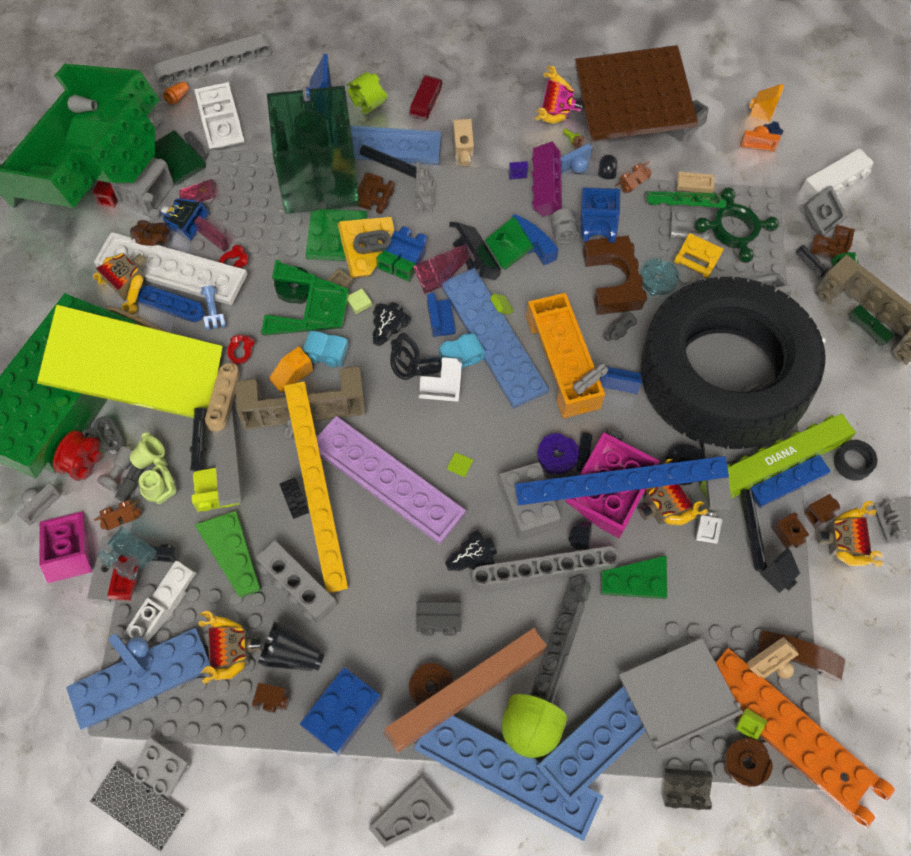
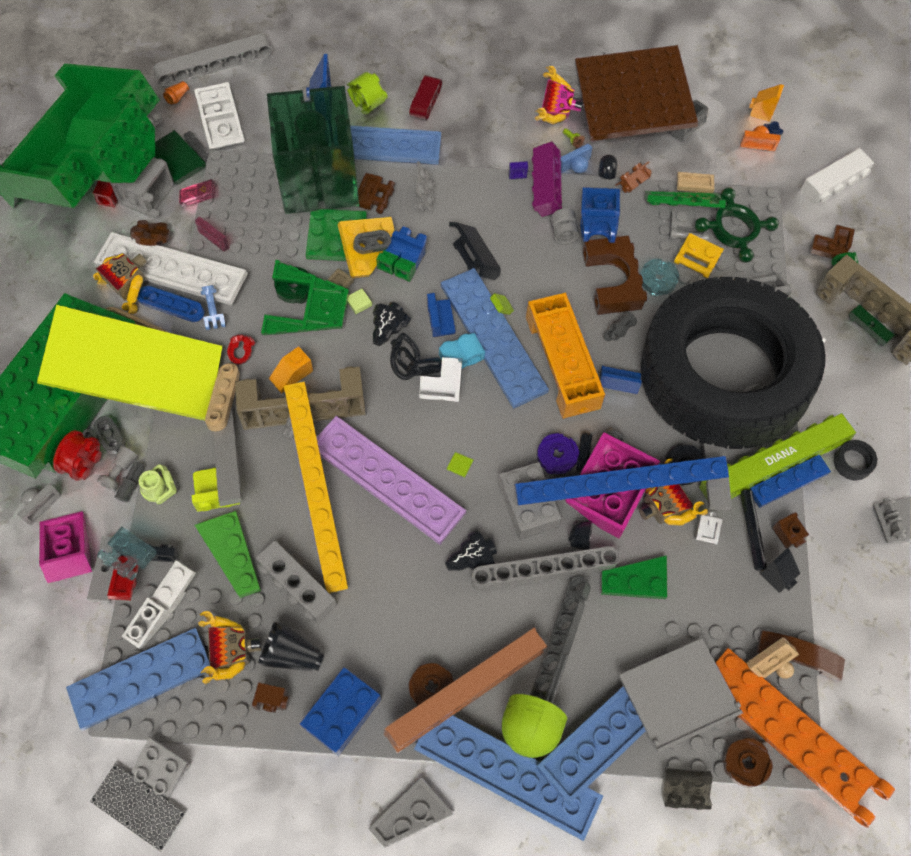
light grey cone [68,95,98,114] -> none
dark orange hinge [93,499,142,531] -> none
medium blue tile [108,633,149,678] -> none
yellowish green piece [129,433,168,469] -> none
torso [161,198,209,241] -> none
black pin [189,408,207,471] -> none
red piece [219,245,248,268] -> none
black tyre [279,478,309,519] -> none
medium azure brick [303,331,349,368] -> none
black axle [360,145,417,178] -> none
clear pink slope [413,244,470,294] -> none
dark grey brick [416,601,461,636] -> none
tan torso [452,119,474,166] -> none
green tile [485,217,535,270] -> none
blue slope [511,214,559,266] -> none
light grey axle [573,363,608,394] -> none
lime tile [735,708,767,740] -> none
black axle [796,245,828,276] -> none
dark grey tile [802,186,847,236] -> none
reddish brown brick [804,494,840,529] -> none
torso [817,501,883,567] -> none

